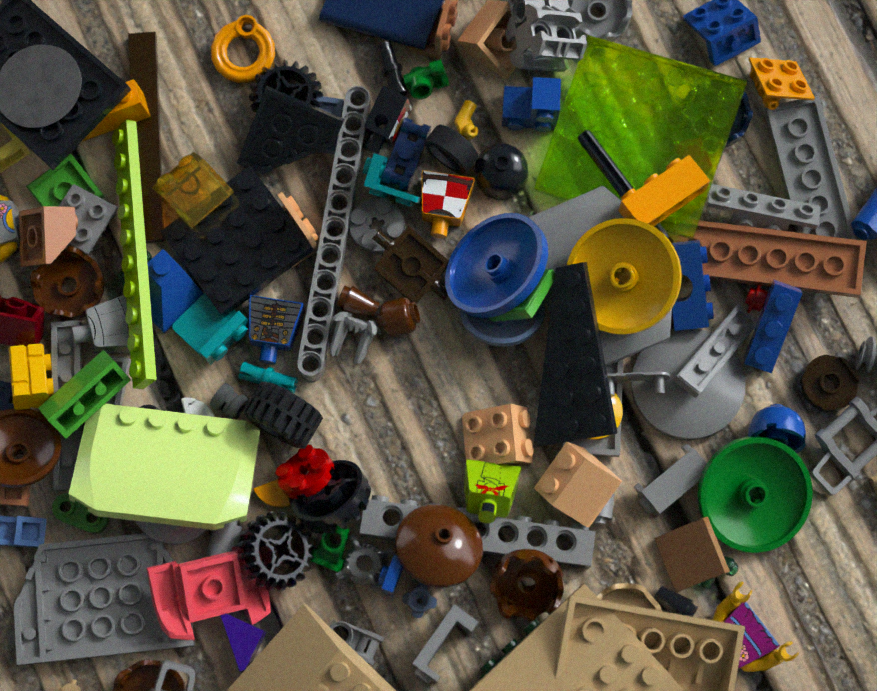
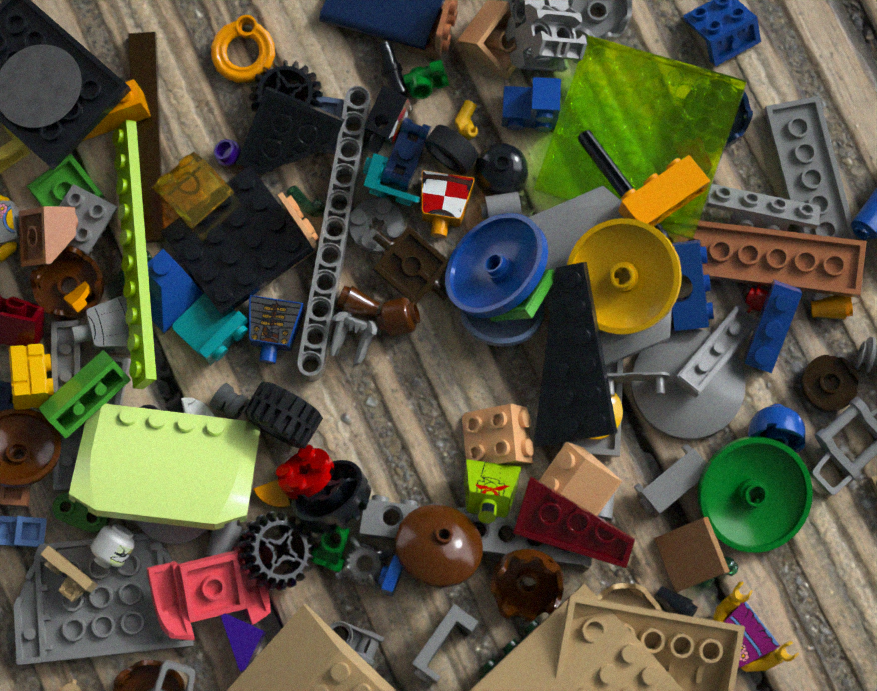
teal pin [239,362,298,393] -> none
sand blue plate [402,583,437,618] -> none
light orange hinge [748,57,815,110] -> none
none -> tan hinge [41,545,98,602]
none -> light orange tile [63,281,92,312]
none -> white head [91,523,135,569]
none -> dark purple plate [214,139,241,166]
none -> clear green arm [286,185,325,217]
none -> light grey brick [480,192,522,219]
none -> dark red wing [513,476,635,568]
none -> light orange cone [810,295,853,320]

